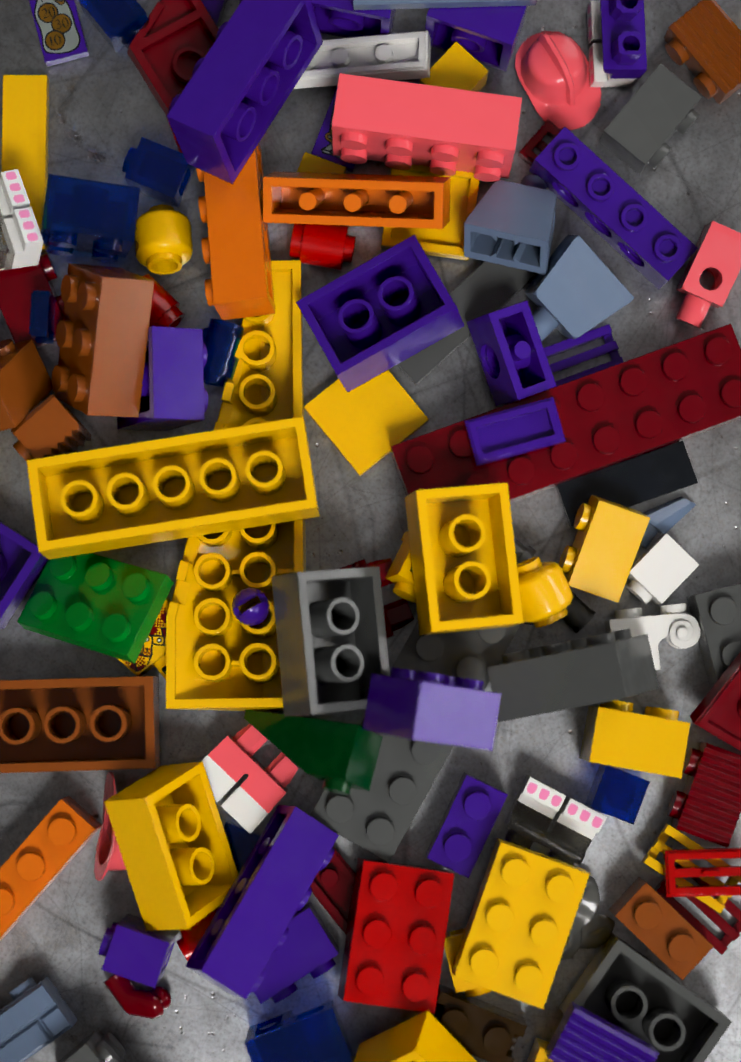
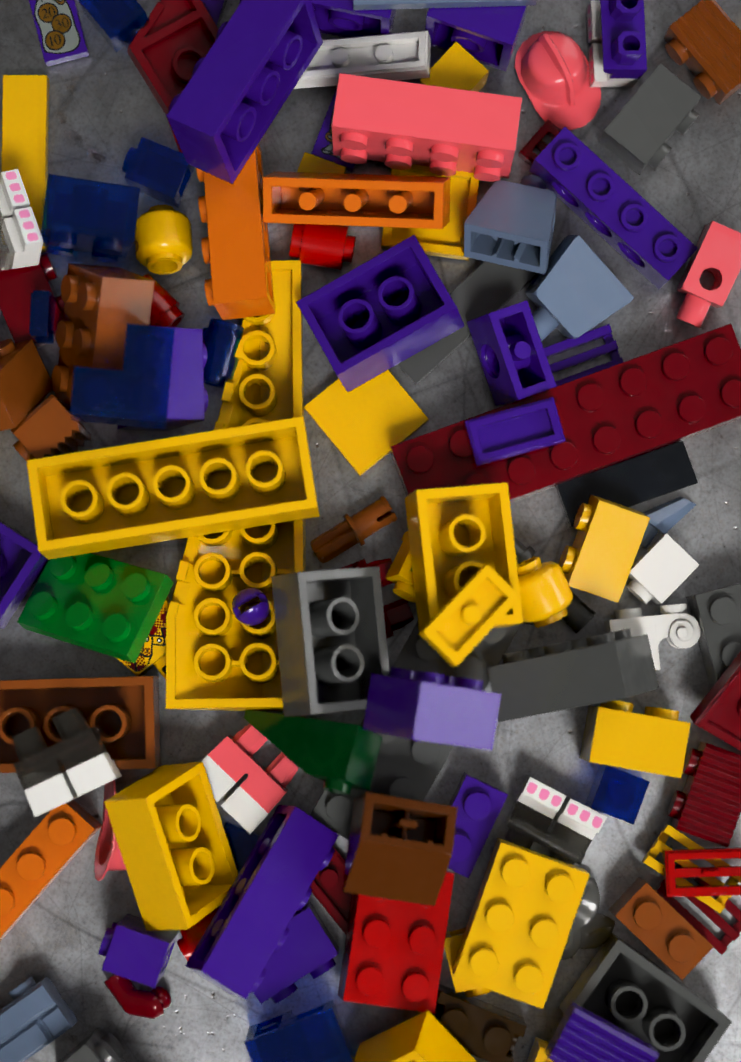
none -> clear smoke hips [12,708,122,817]
none -> clear blue brick [70,324,175,429]
none -> dark orange axle [310,496,398,563]
none -> reddish brown slope [342,792,458,906]
none -> yellow plate [419,564,521,667]

